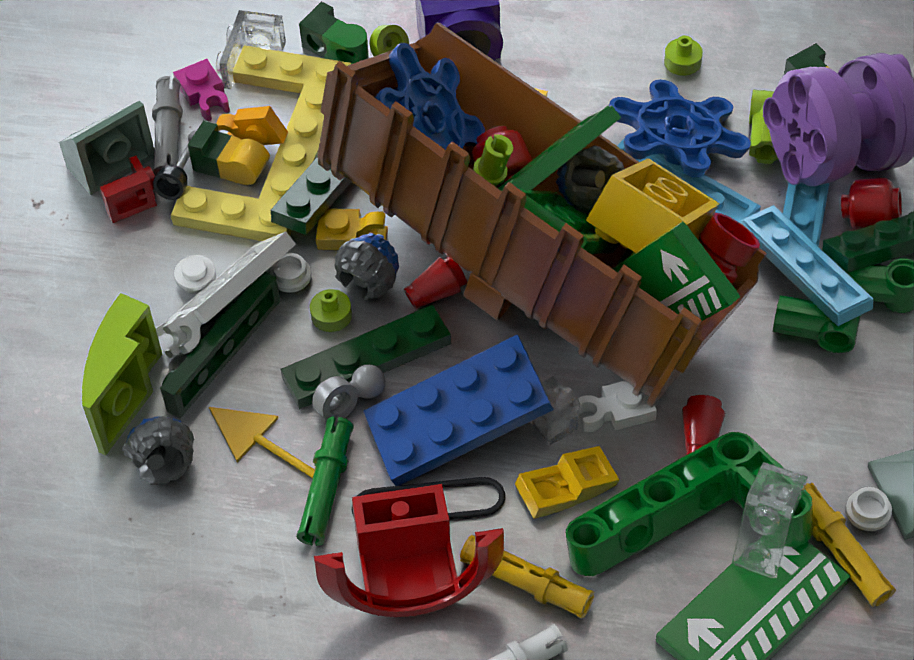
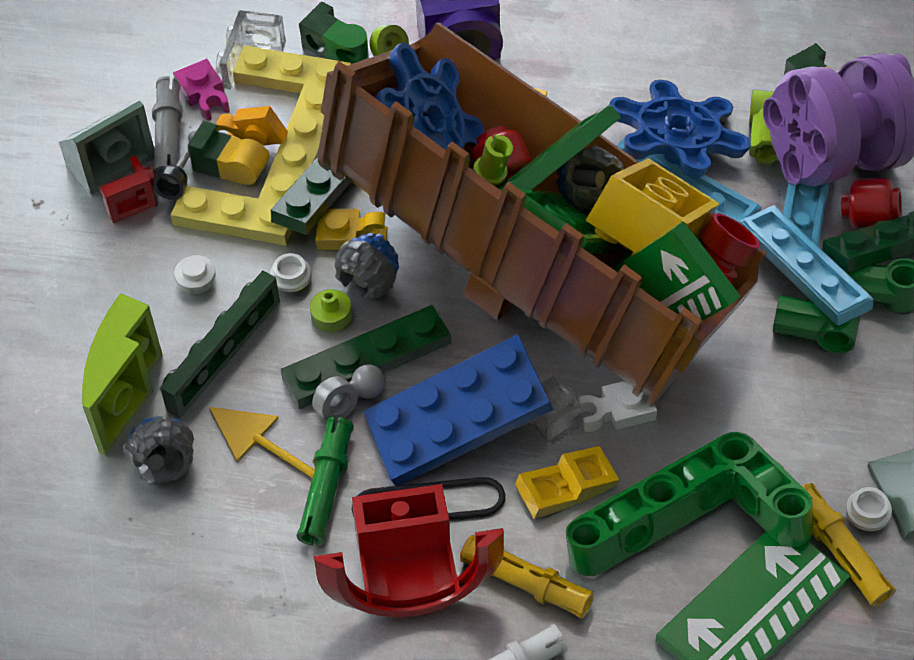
white tile [155,231,296,358] -> none
red cone [403,257,467,310] -> none
lime tile [664,35,703,76] -> none
red cone [682,395,726,455] -> none
clear bracket [732,462,808,578] -> none

